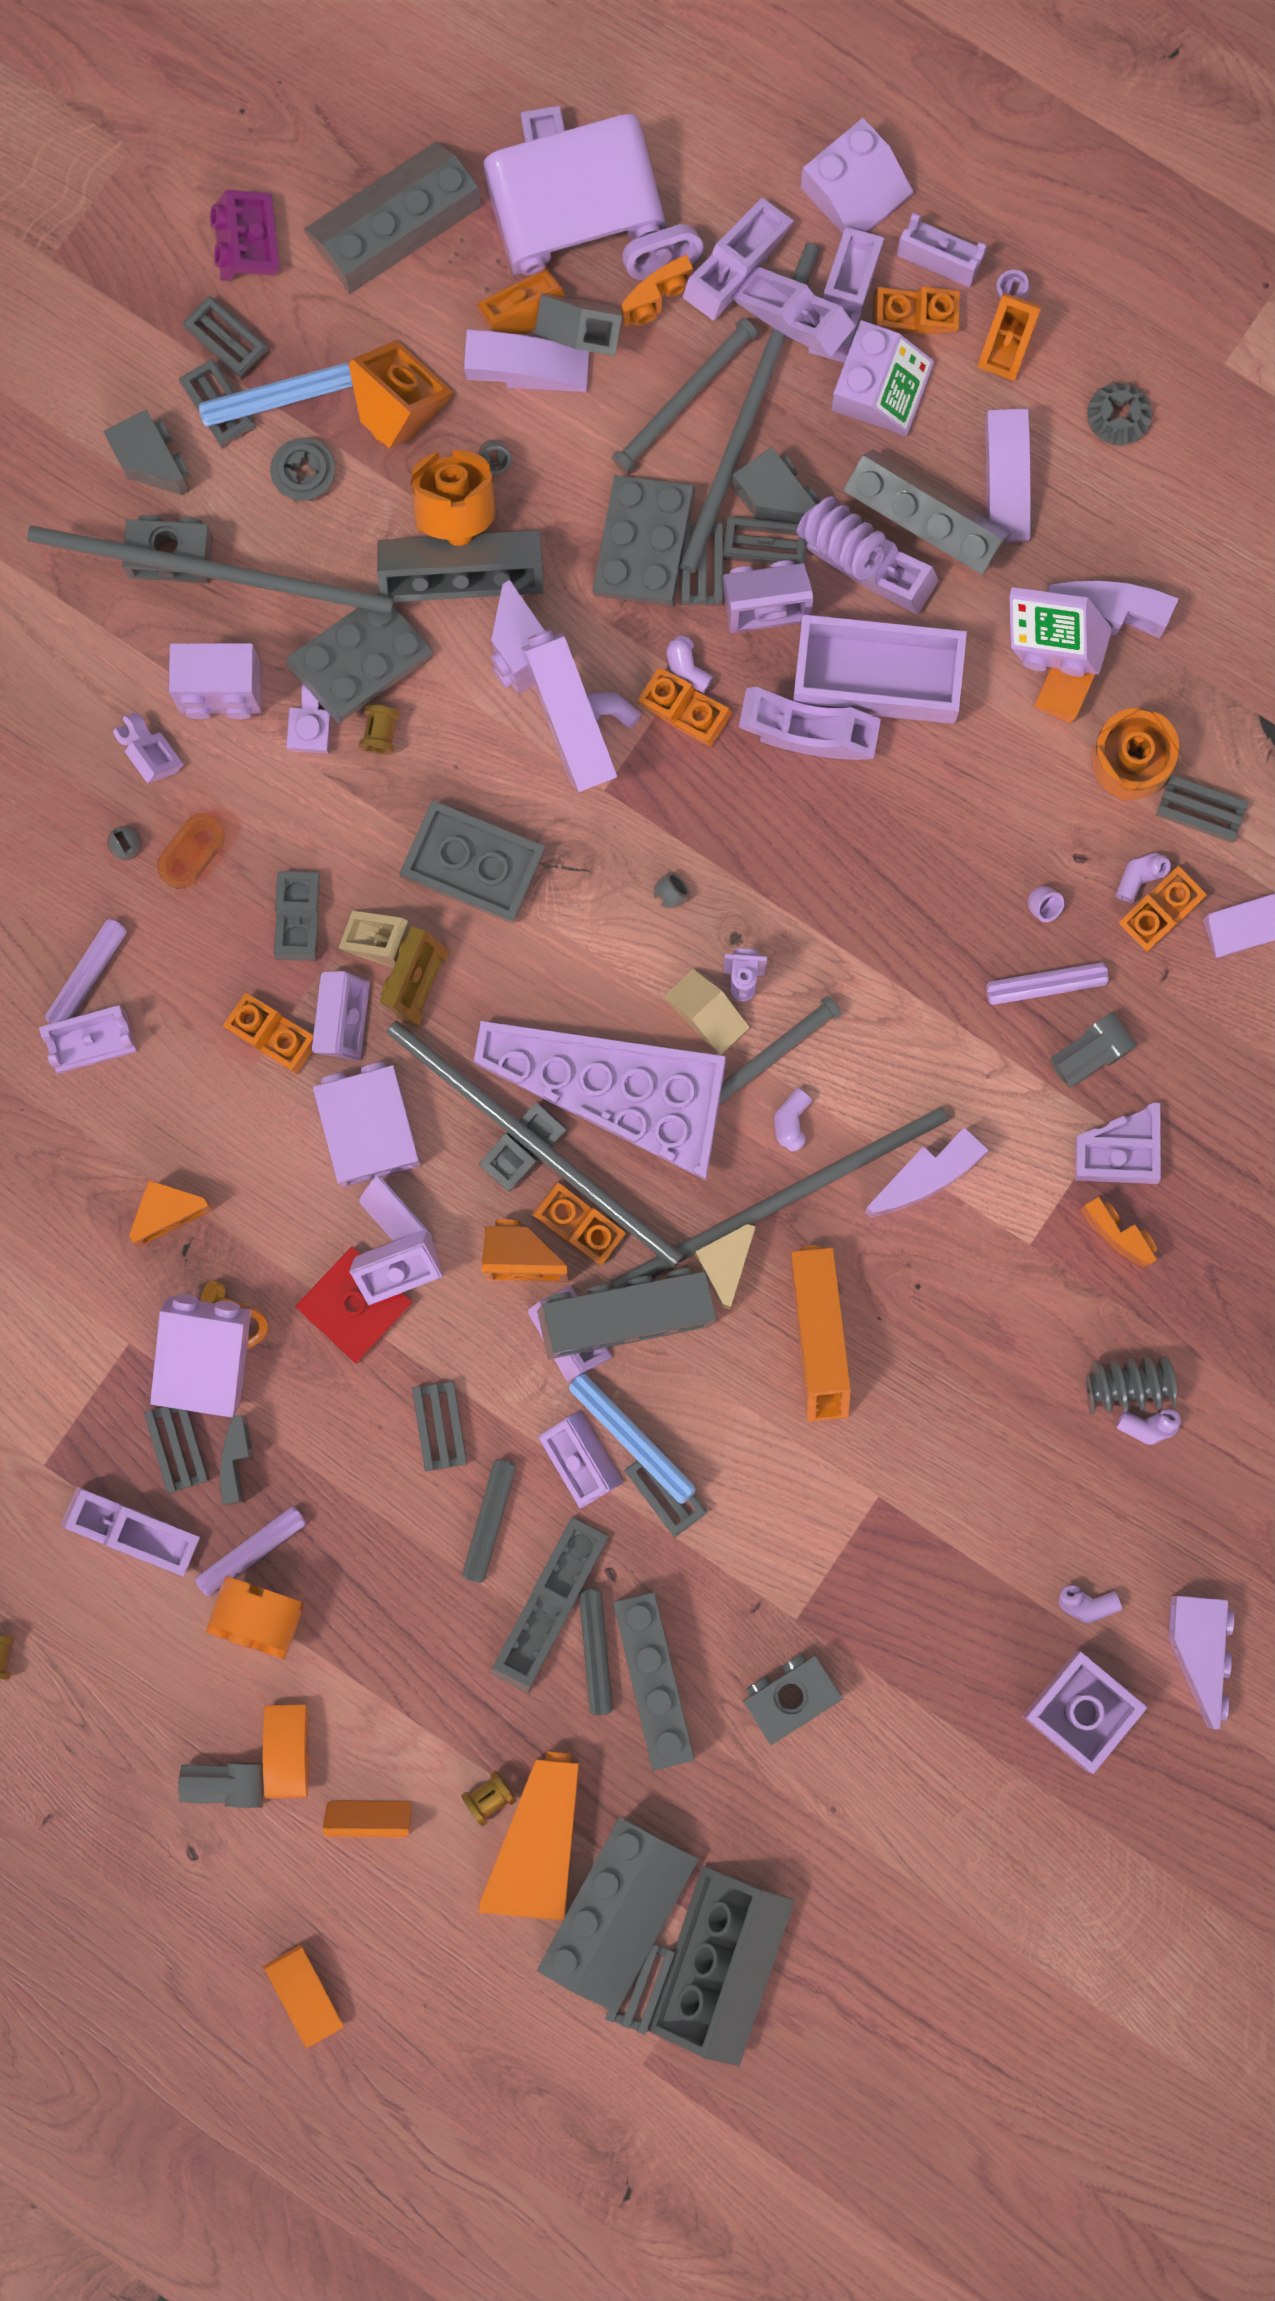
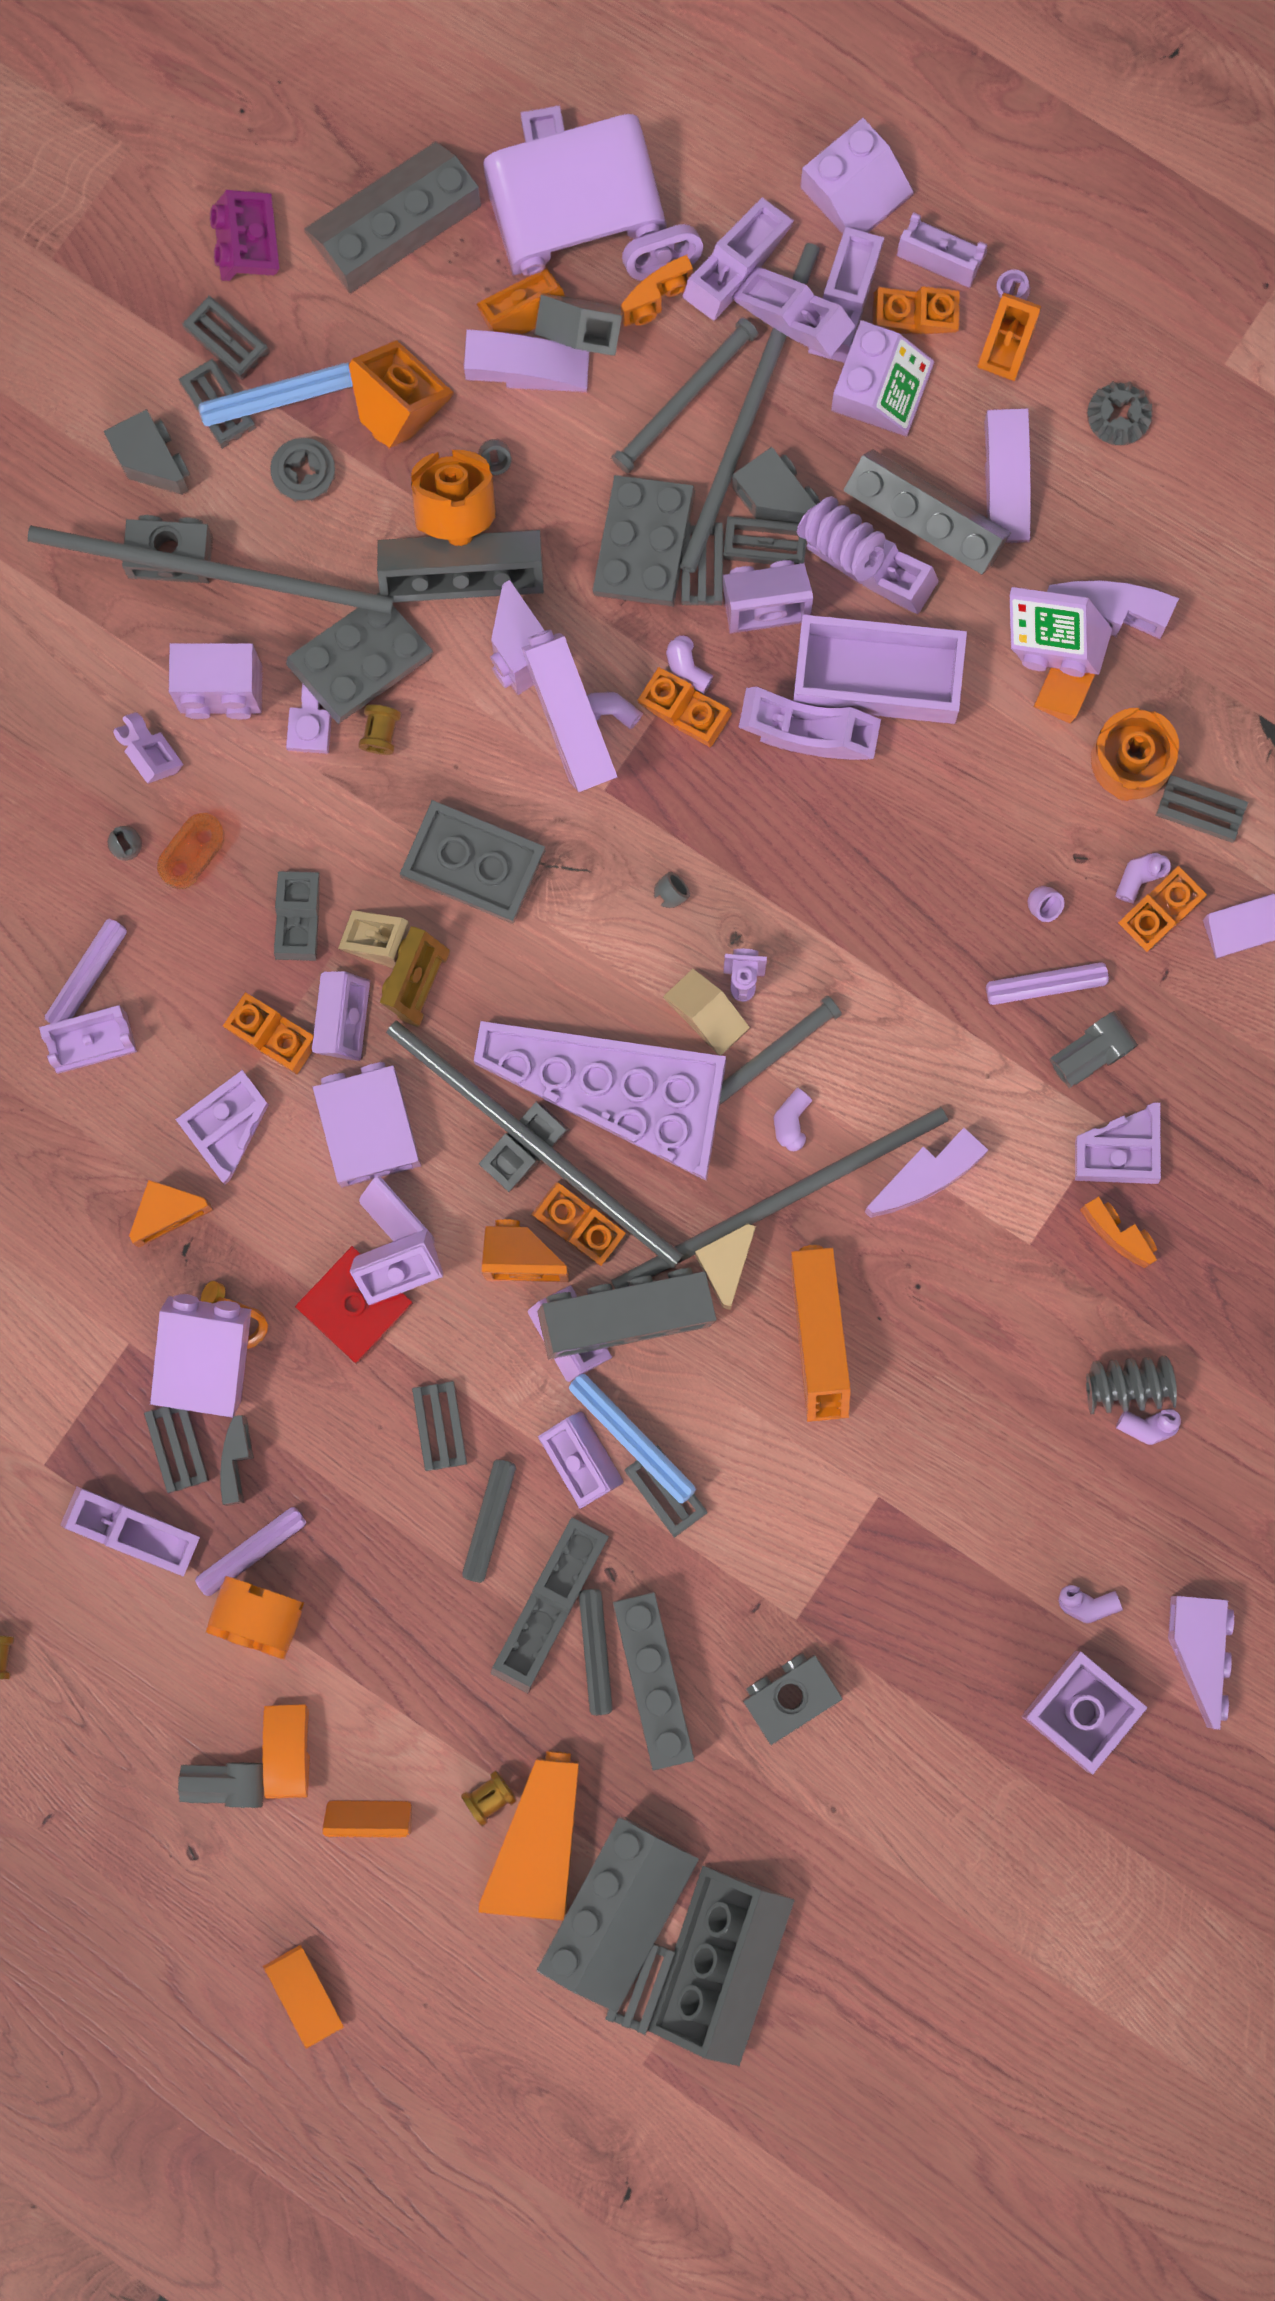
none -> lavender wing [175,1070,268,1184]

